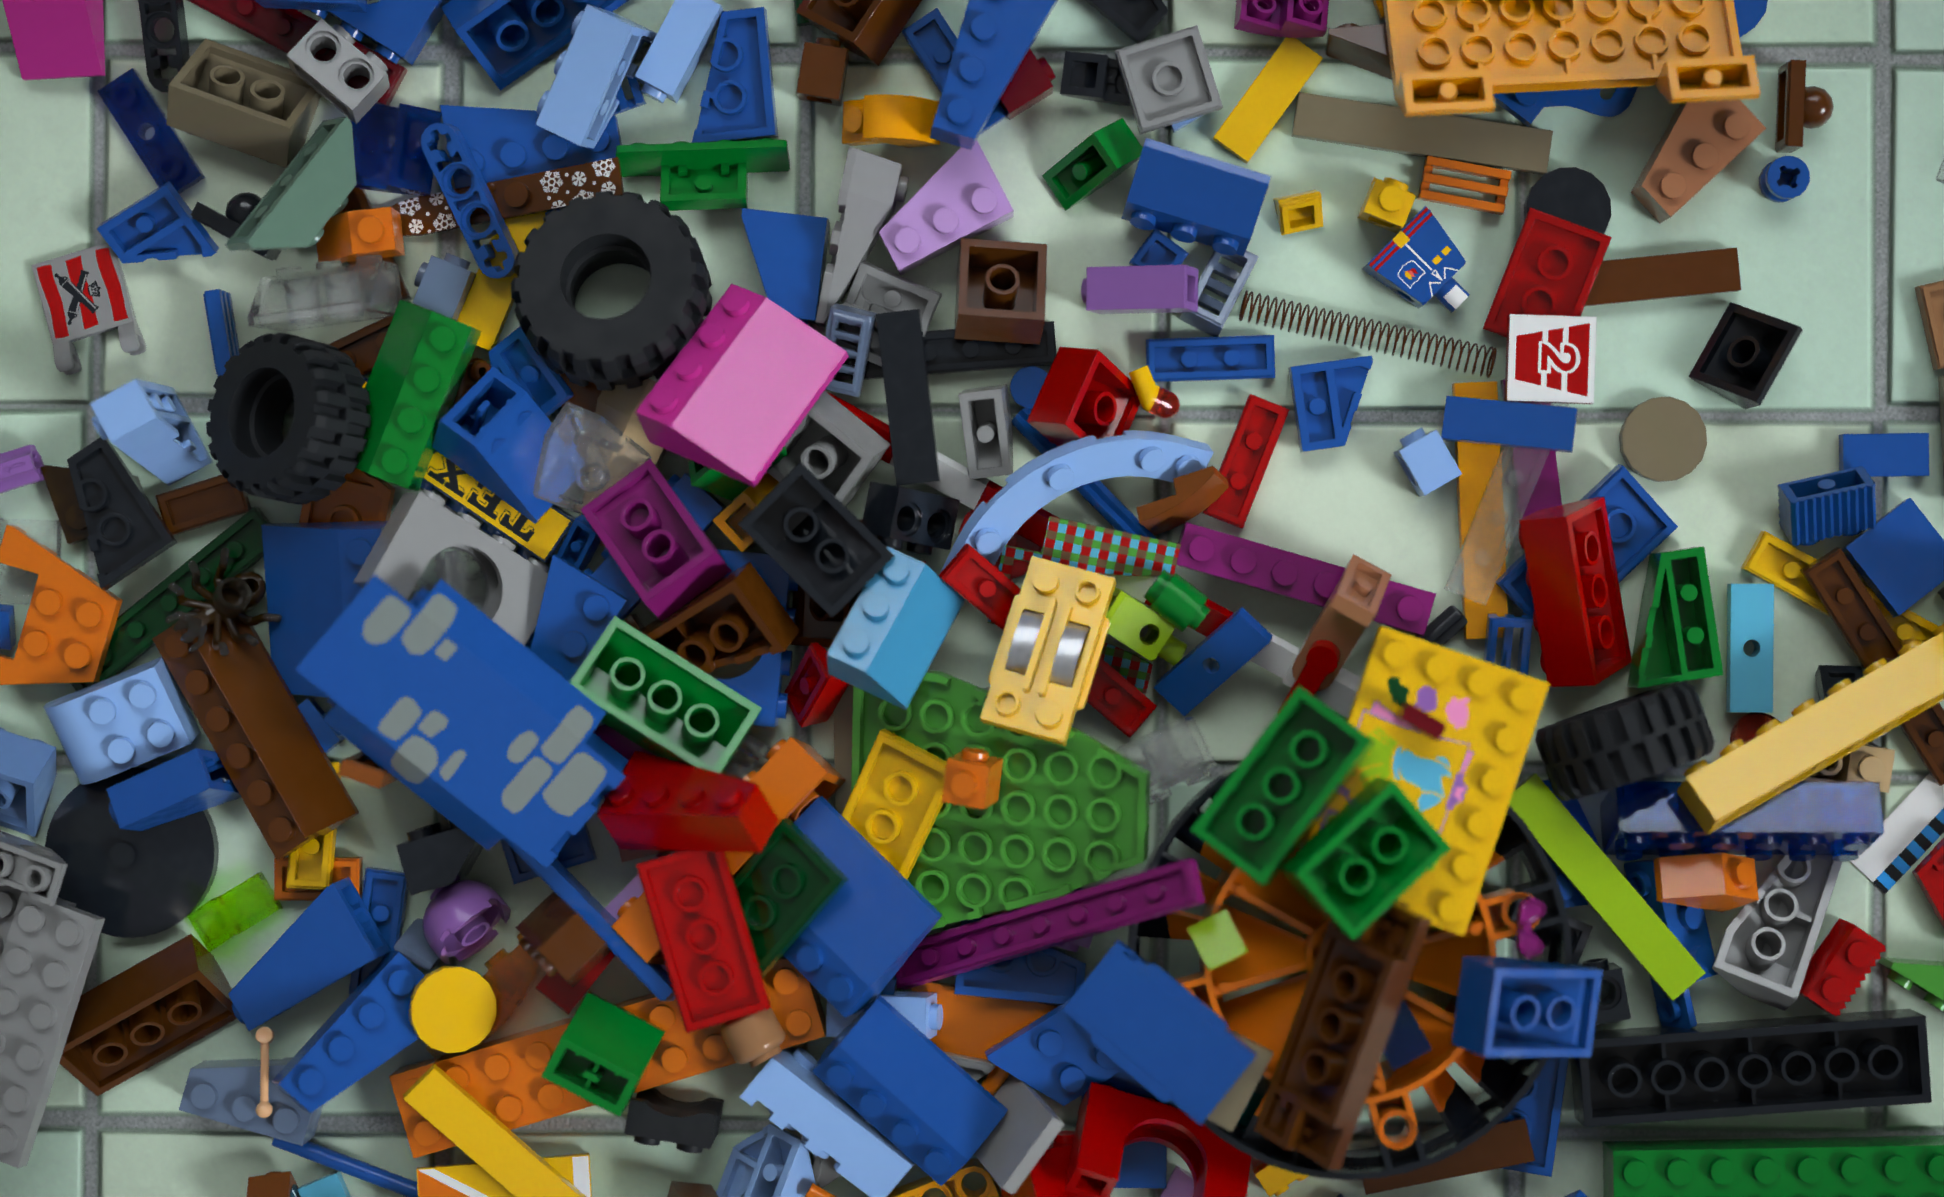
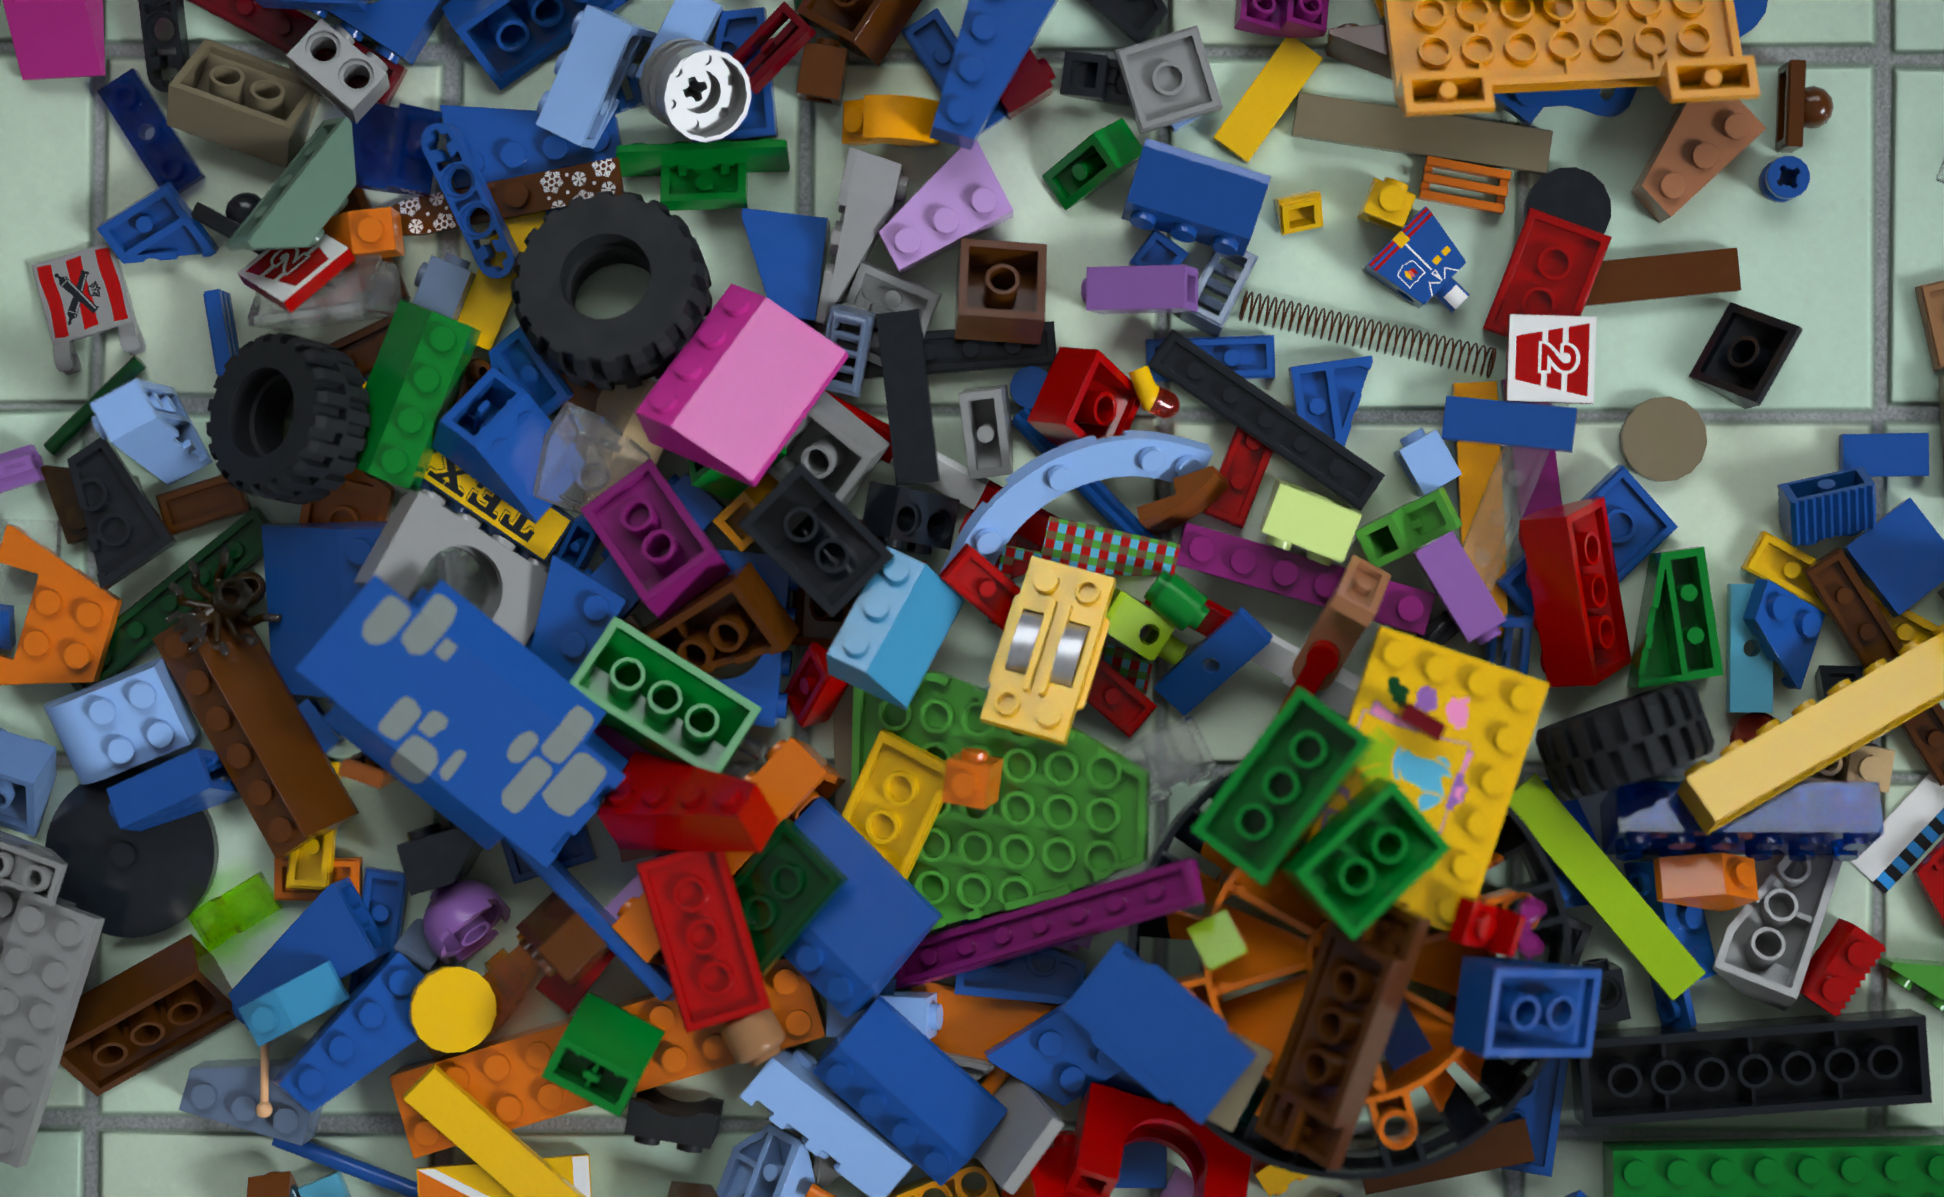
none -> dark green bar [43,355,147,456]
none -> tile [237,233,355,313]
none -> dark azure slope [238,960,350,1047]
none -> light grey wheel [640,37,751,142]
none -> dark red tile [731,1,816,95]
none -> black tile [1148,329,1385,511]
none -> yellowish green slope [1260,477,1362,566]
none -> bright green brick [1355,487,1463,568]
none -> medium lavender brick [1413,531,1506,646]
none -> red bracket [1448,896,1526,958]
none -> blue wing [1743,579,1826,689]

